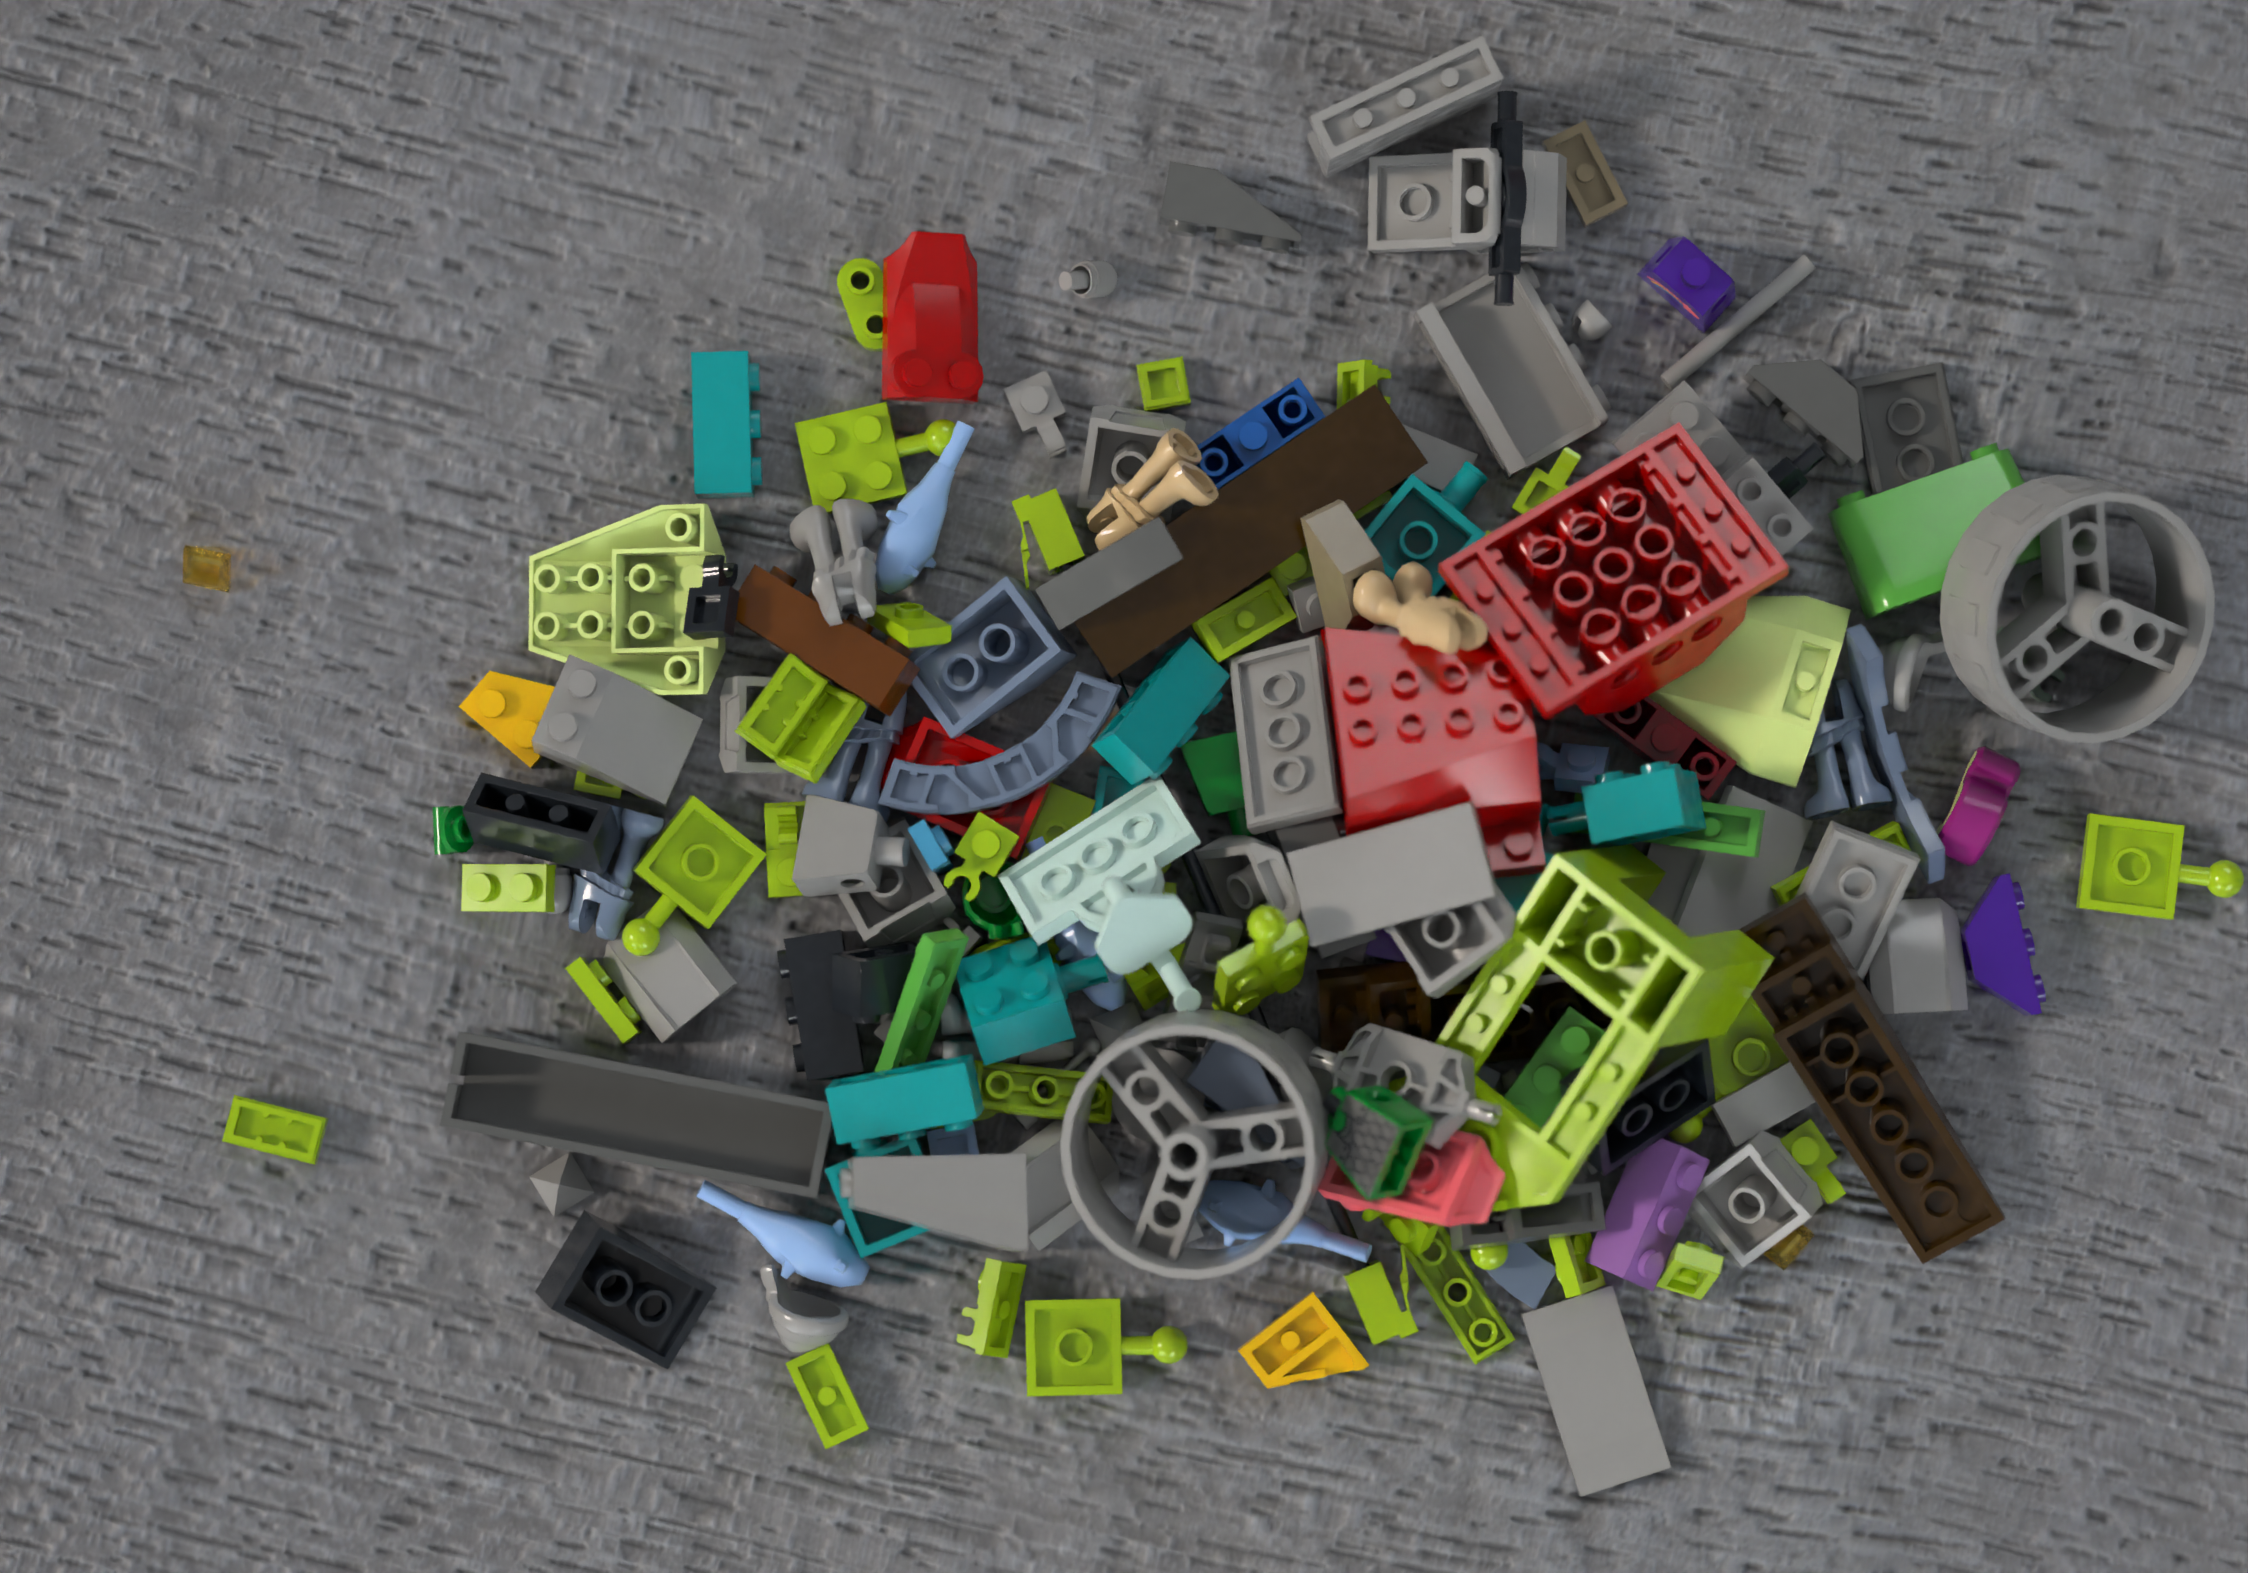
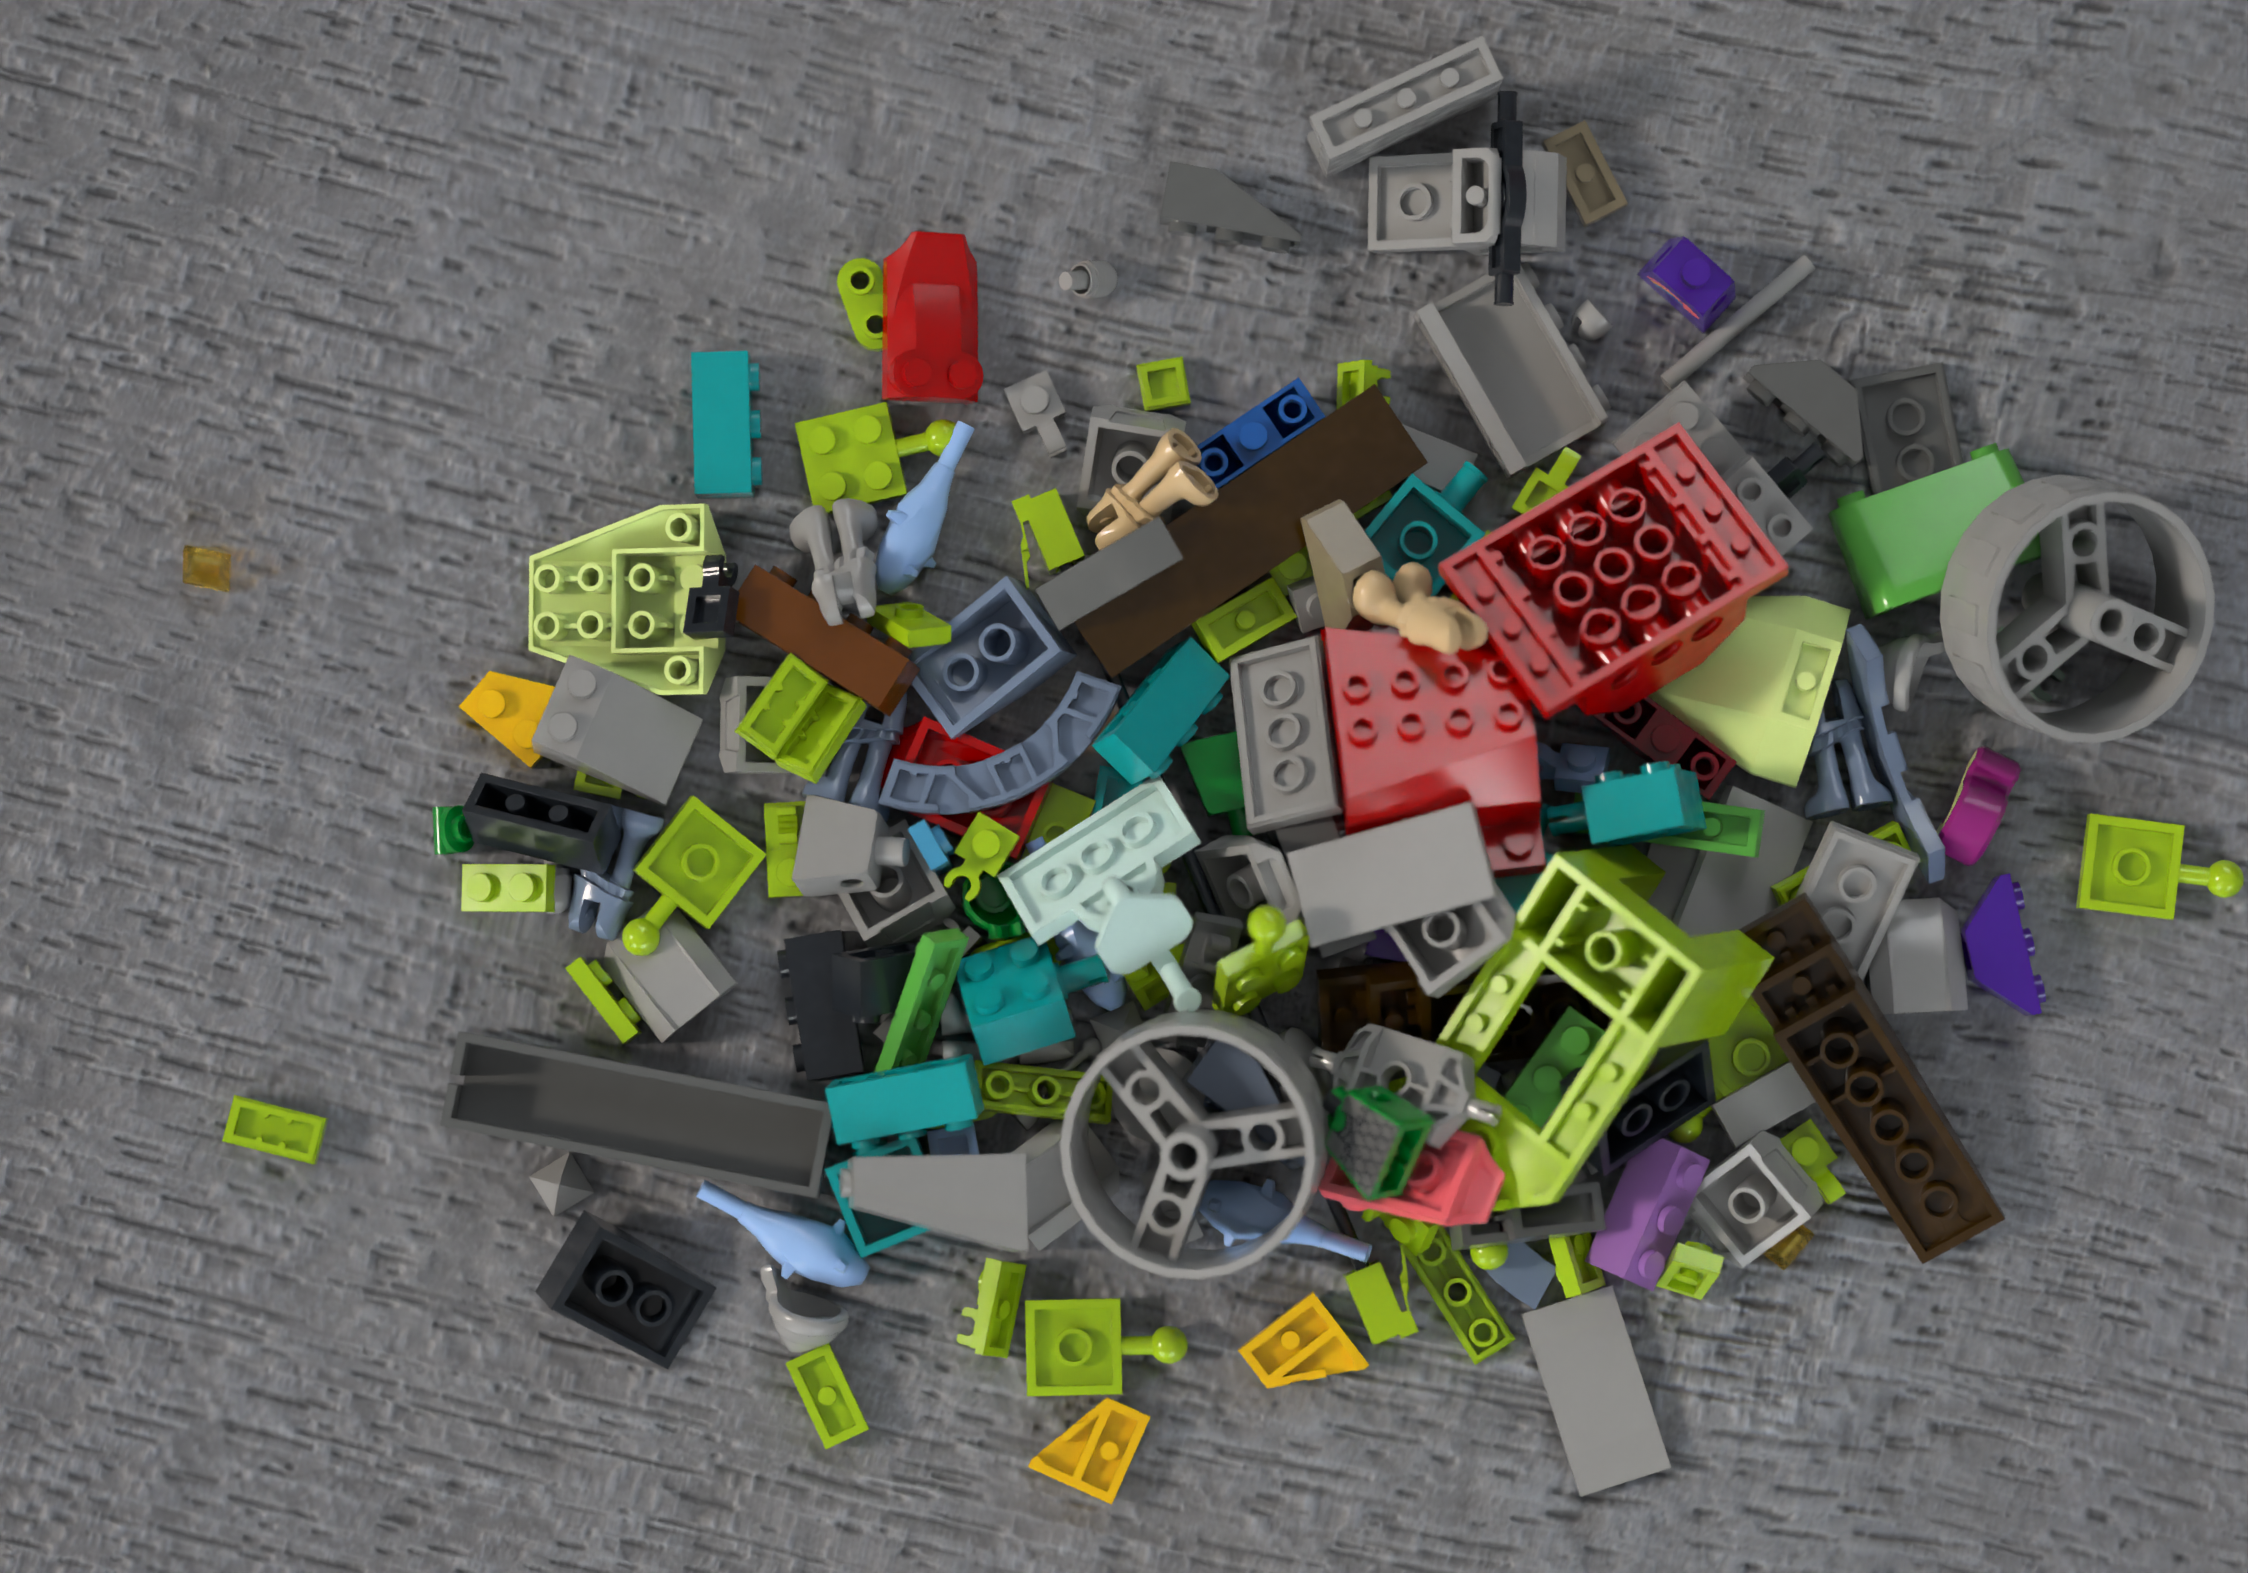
none -> yellow wing [1028,1397,1151,1505]

